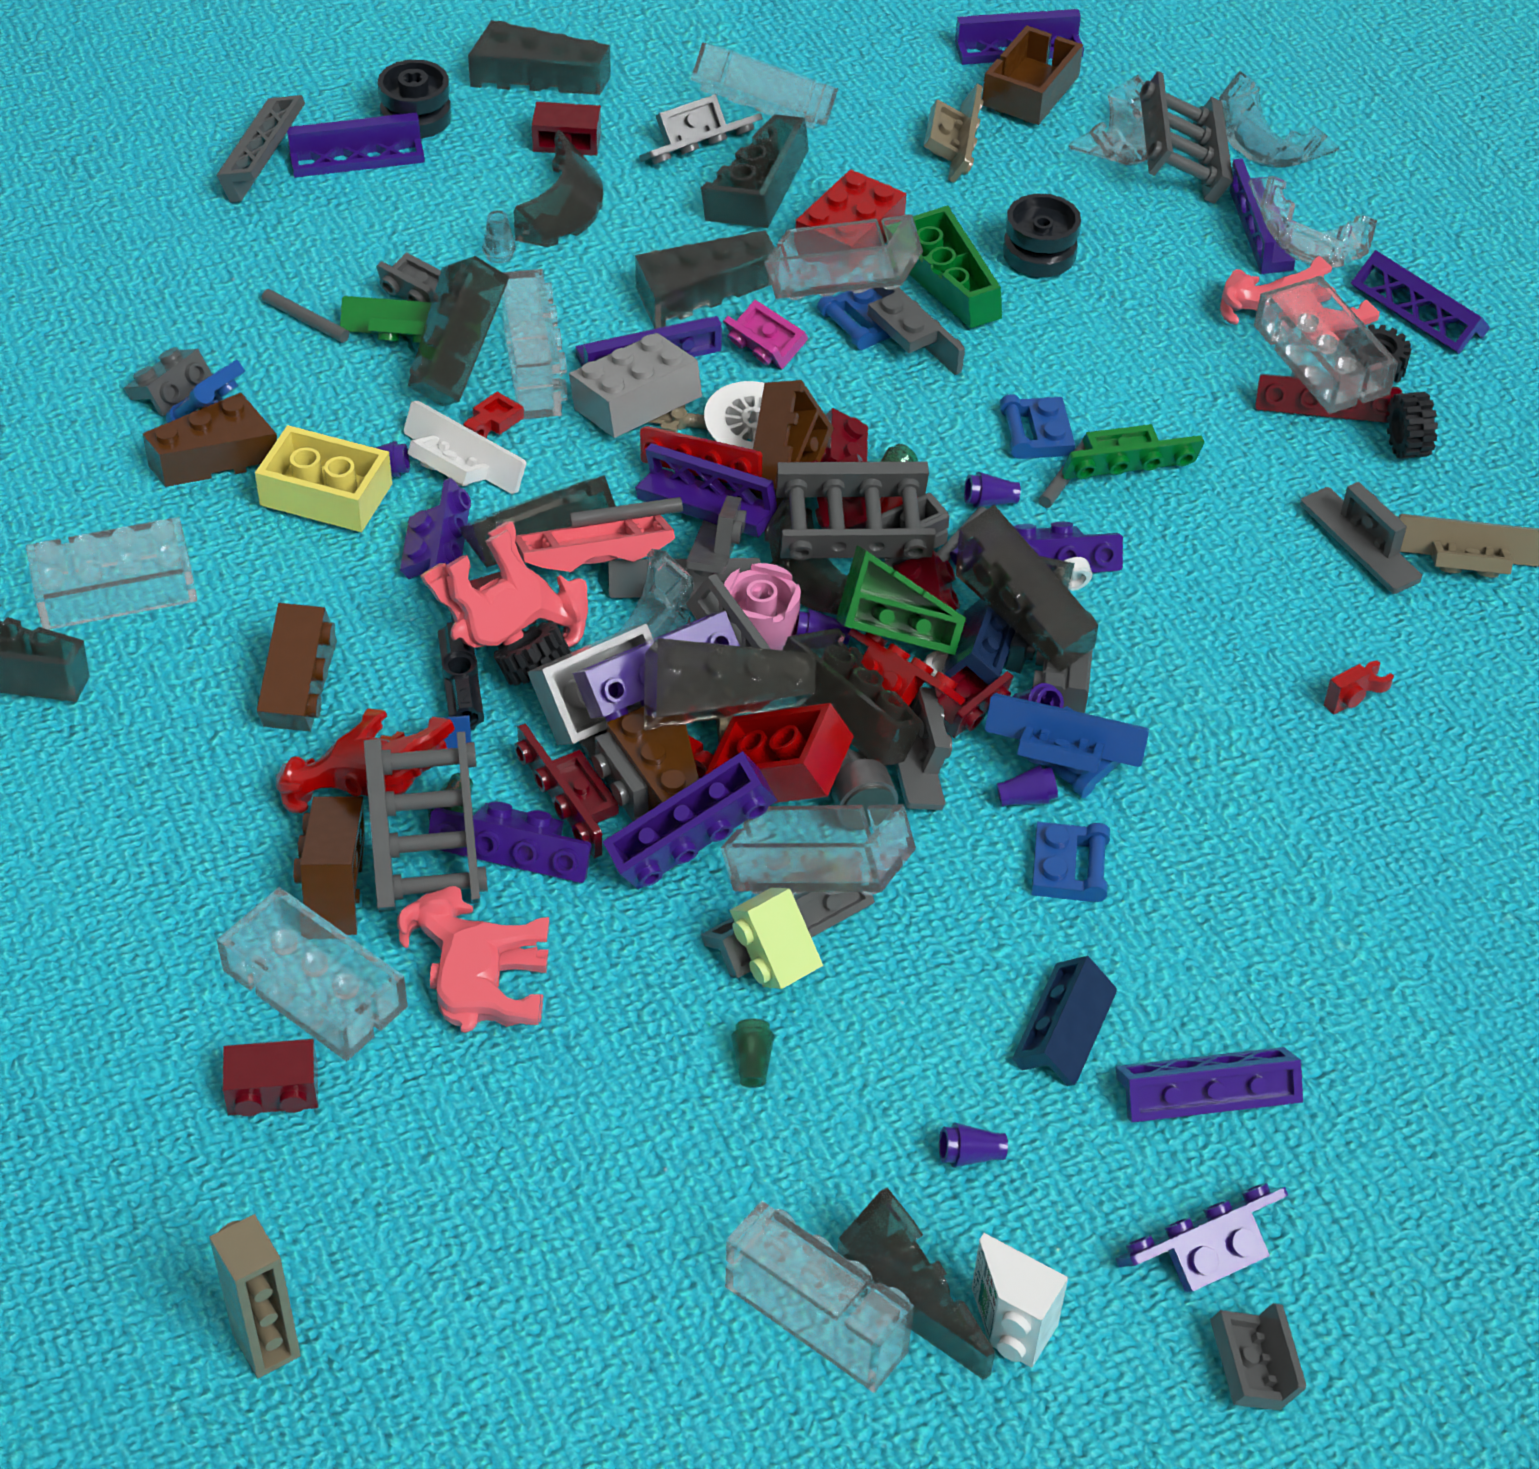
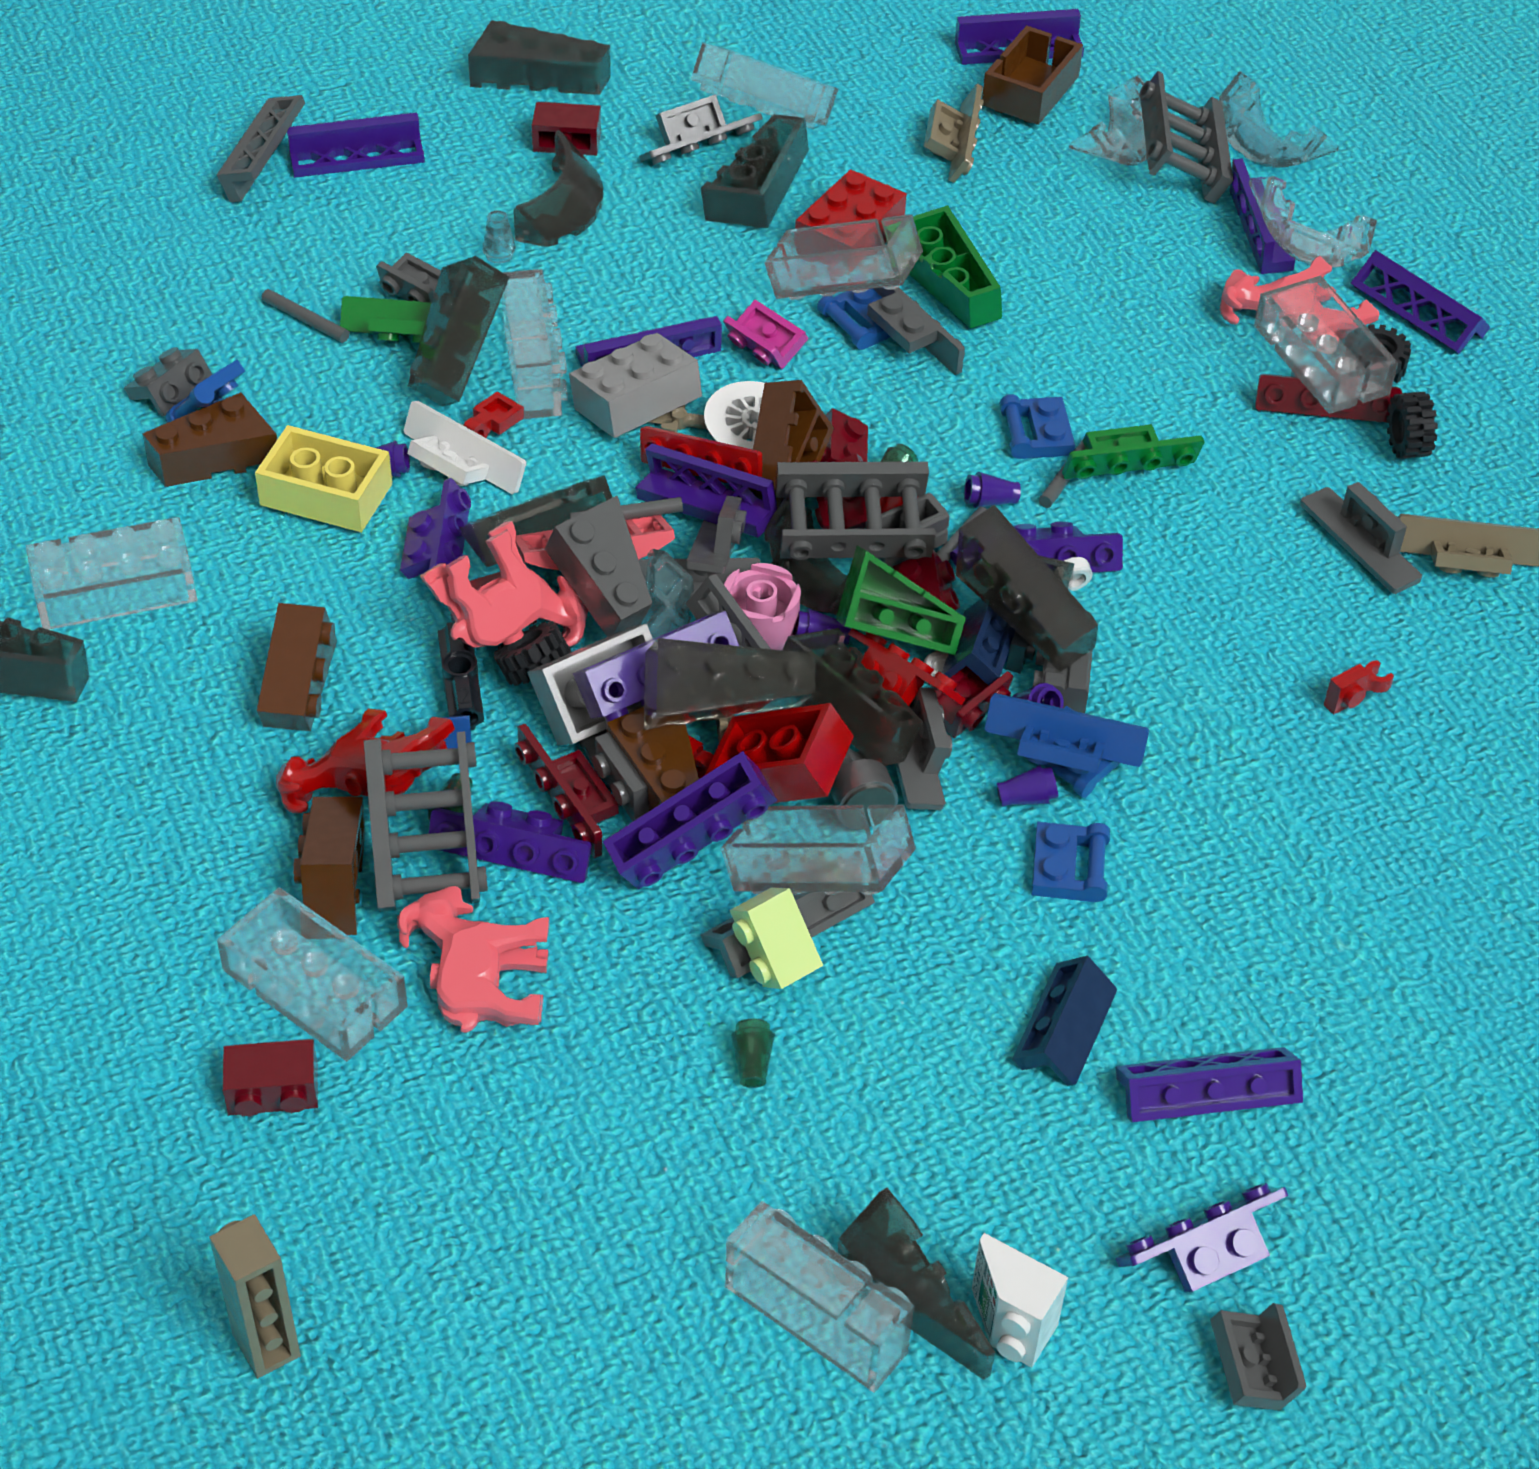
black wheel [377,59,452,139] -> none
clear smoke wedge [635,230,776,329] -> none
dark purple cone [939,1122,1008,1168] -> none
black wheel [1003,193,1081,277] -> none
none -> dark grey wedge [545,496,652,637]

